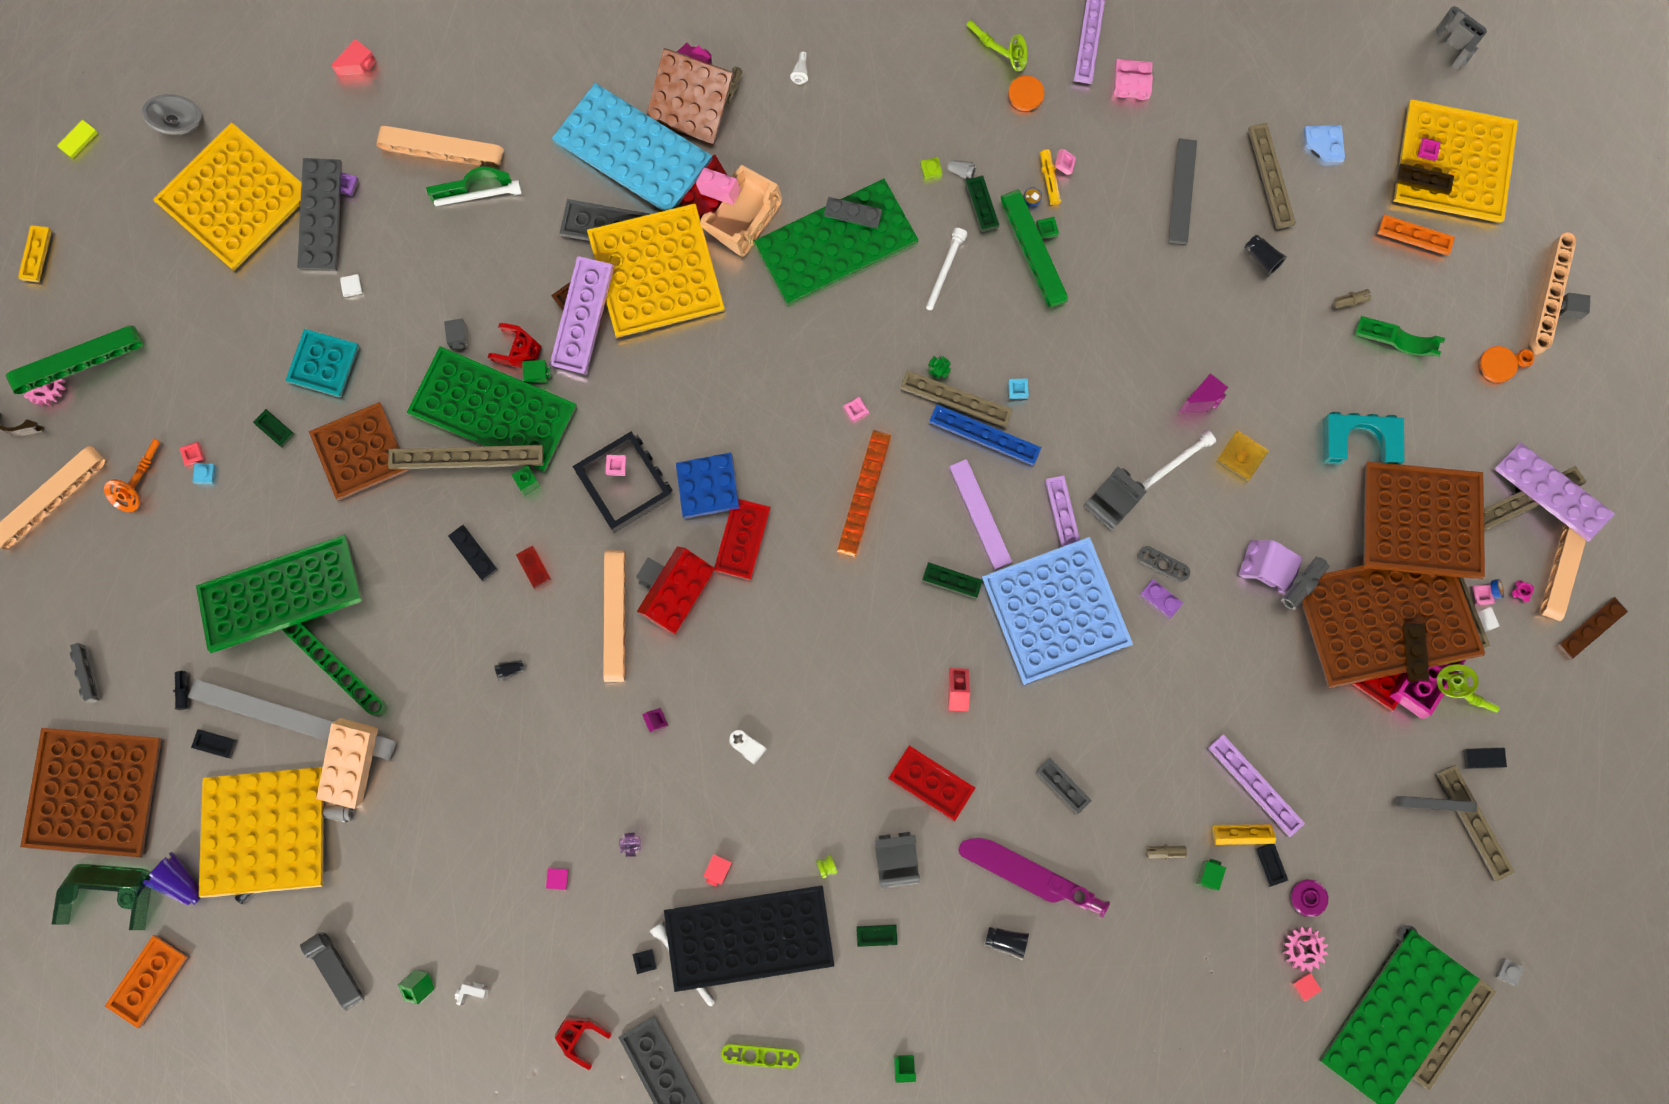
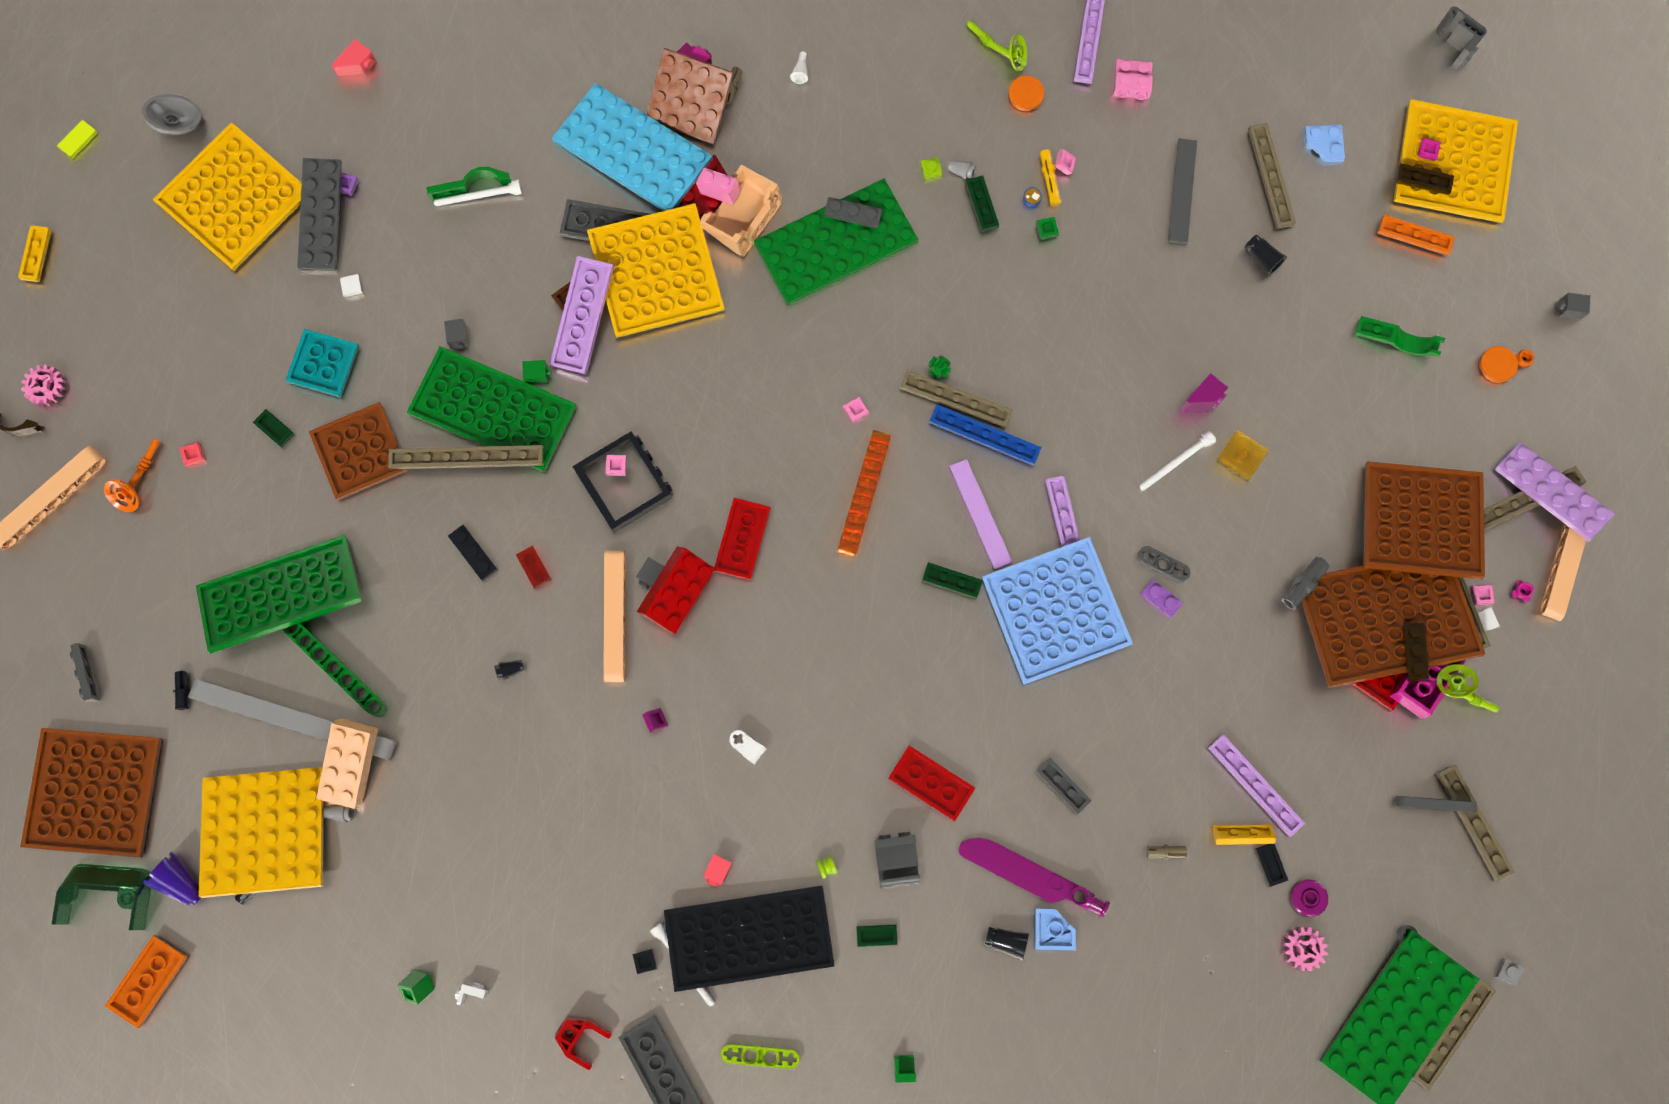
green beam [6,326,143,394] -> none
black tile [191,729,237,759] -> none
medium azure plate [192,463,216,484] -> none
dark grey beam [300,932,365,1011] -> none
light nougat beam [376,126,504,168] -> none
red piece [487,323,542,368] -> none
green brick [511,465,541,496] -> none
dark pink tile [546,868,569,890] -> none
clear purple gear [619,833,641,857] -> none
blue plate [676,452,740,519] -> none
white piece [926,228,968,311] -> none
coral slope [948,668,970,711] -> none
green beam [1001,189,1068,308] -> none
medium azure plate [1008,379,1029,399] -> none
dark grey piece [1084,467,1147,530] -> none
green brick [1196,859,1226,891] -> none
lavender piece [1239,540,1303,594] -> none
coral tile [1292,973,1322,1001] -> none
teal arch [1323,412,1405,464] -> none
dark tan axle [1333,289,1371,308] -> none
black tile [1464,748,1507,769] -> none
blue tile [1490,579,1504,599] -> none
light nougat beam [1528,232,1576,355] -> none
reddish brown plate [1557,597,1628,660] -> none
none -> light blue plate [1035,909,1076,950]

